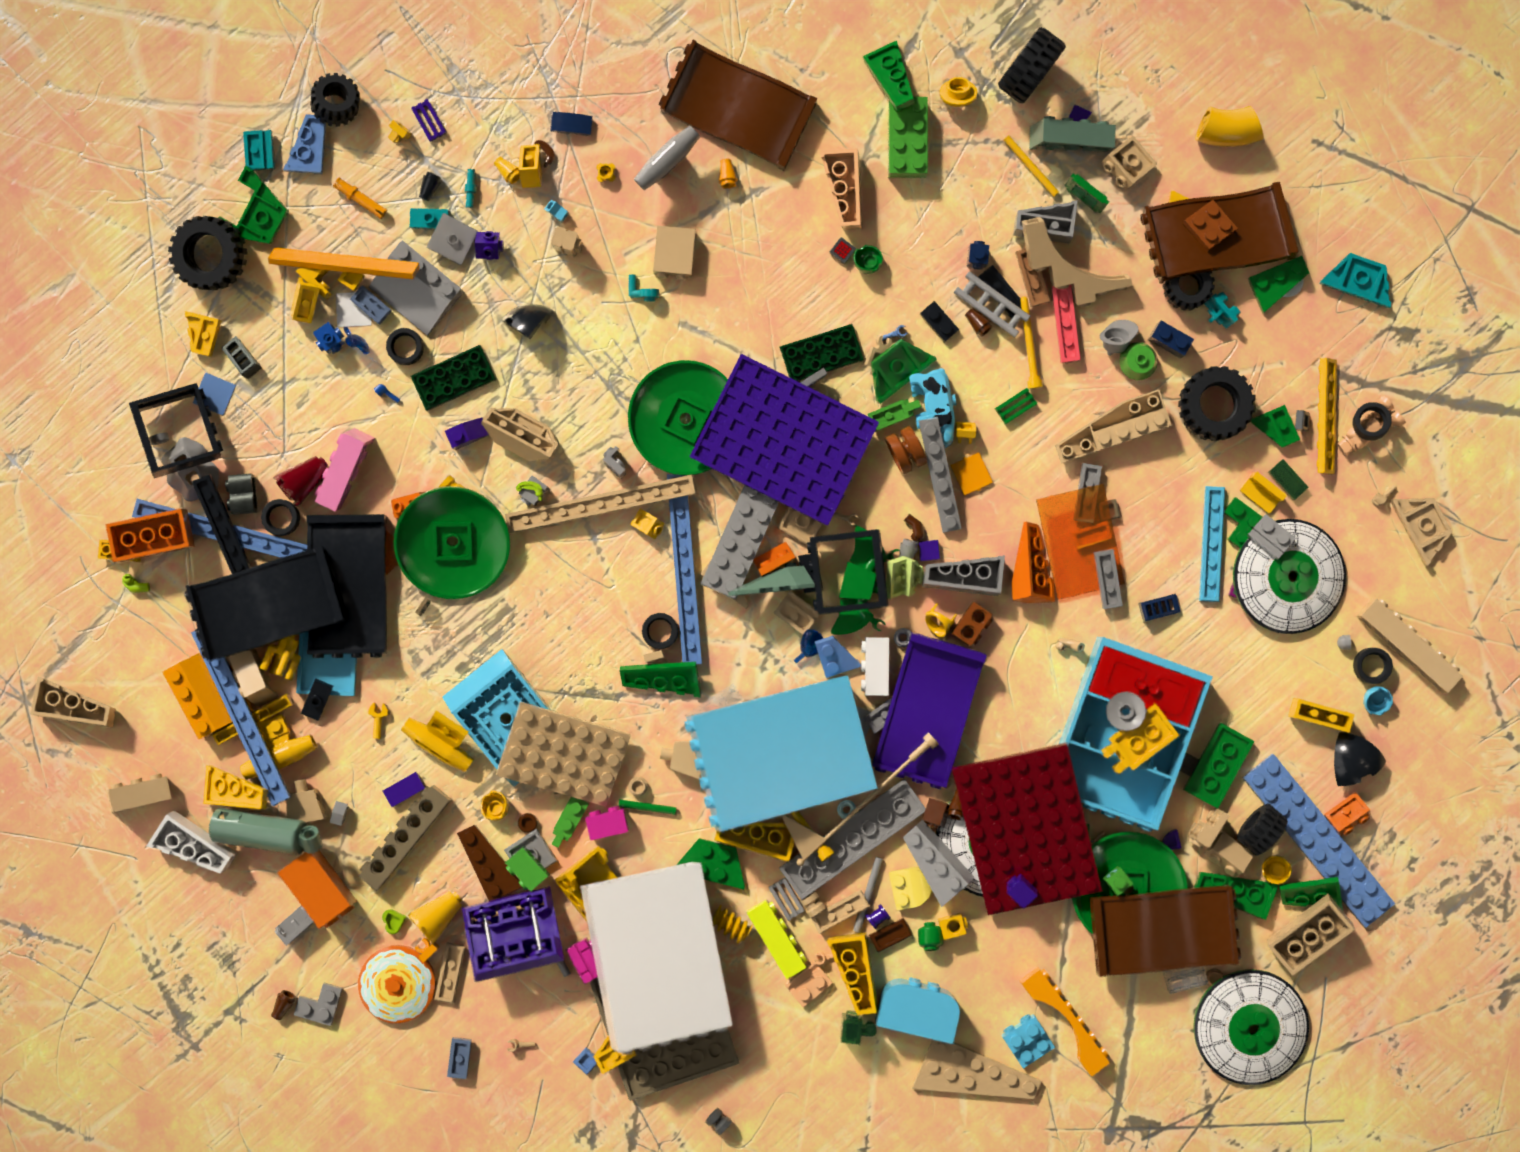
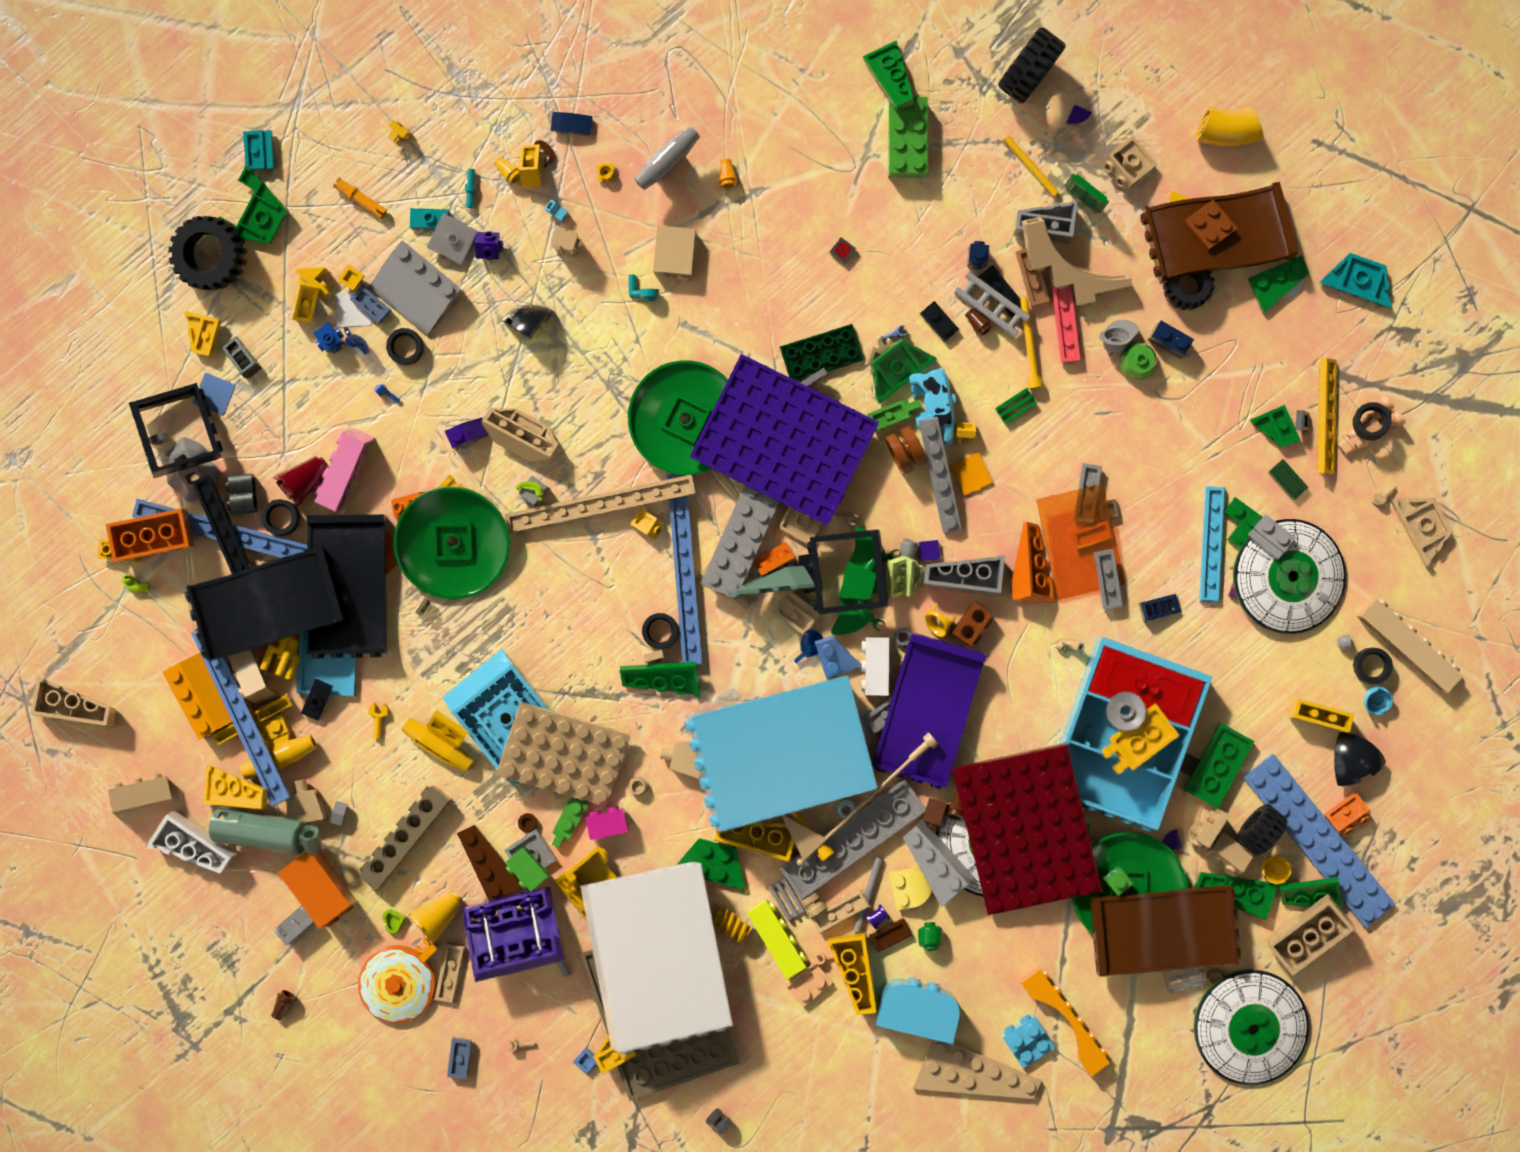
light orange tile [268,247,420,279] -> none
medium blue wing [283,114,326,174] -> none
light grey plate [294,982,343,1026] -> none
black tyre [310,73,360,127] -> none
dark purple tile [383,771,426,807] -> none
dark green tile [410,345,496,411] -> none
dark purple tile [411,99,446,142] -> none
black cone [418,171,441,201] -> none
yellow hair [480,791,510,821] -> none
dark pink brick [566,937,598,984] -> none
light grey bracket [603,446,626,479] -> none
green bar [618,799,676,815] -> none
reddish brown panel [659,39,817,171] -> none
light nougat wedge [820,148,862,230] -> none
clear green brick [839,1010,877,1045] -> none
green hair [853,245,883,274] -> none
reddish brown arm [904,513,924,542] -> none
yellow brick [938,913,968,940] -> none
yellow piece [939,77,977,107] -> none
dark purple brick [1007,874,1038,909] -> none
sand green wedge [1029,116,1116,152] -> none
tan wedge [1055,389,1172,463] -> none
black tyre [1178,366,1256,441] -> none
teal hips [1204,292,1241,329] -> none
yellow panel [1240,471,1287,514] -> none

